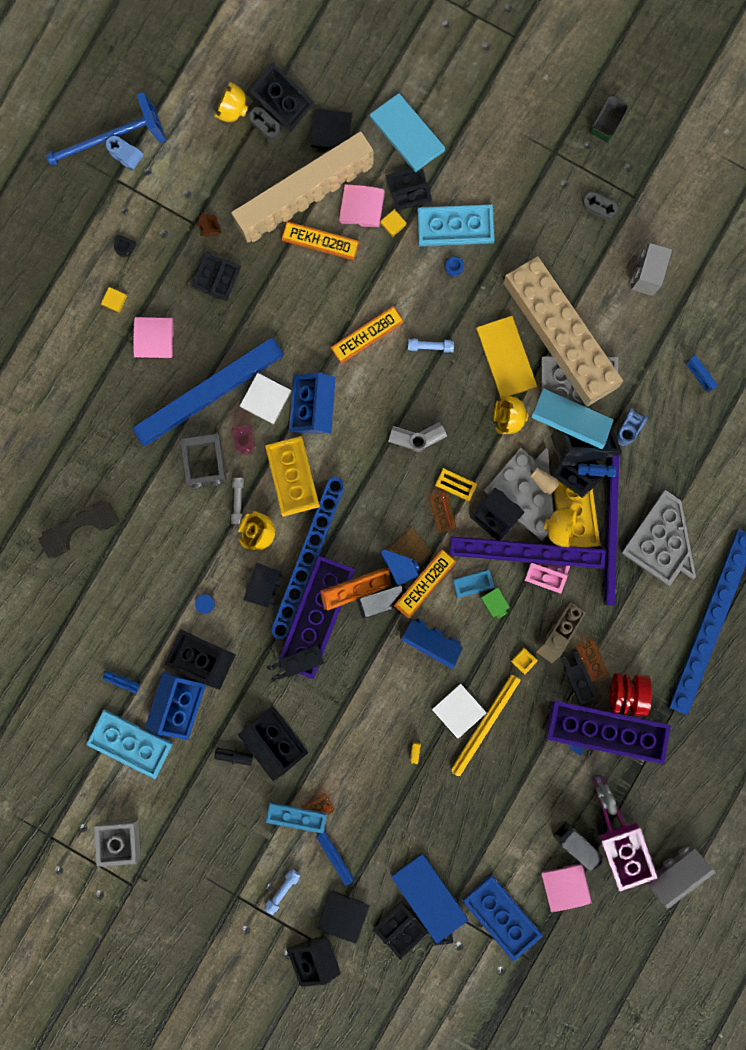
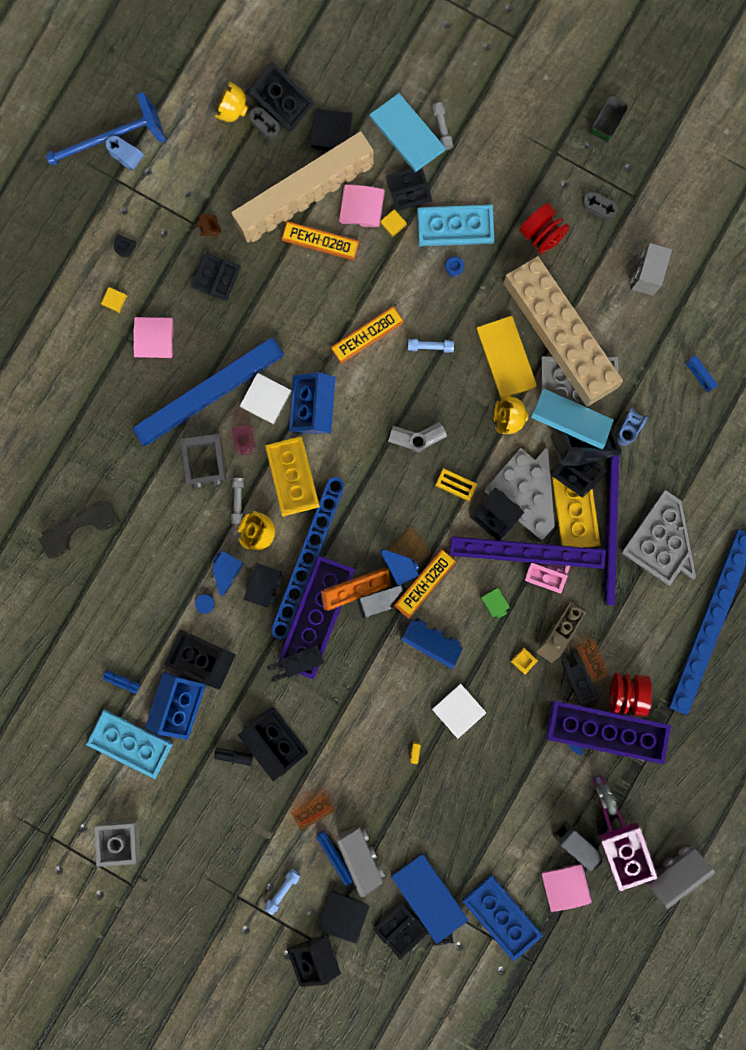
dark azure tile [266,802,327,834] -> none
clear orange tile [429,492,457,533] -> none
yellow axle [451,675,520,776] -> none
dark azure tile [452,570,494,598] -> none
tan cone [530,468,559,495] -> none
yellow cylinder [544,508,576,547] -> none
blue axle [577,463,616,477] -> none
none -> blue slope [212,551,244,596]
none -> light grey slope [337,825,385,897]
none -> light grey bar [432,103,453,150]
none -> red wheel [519,203,571,255]

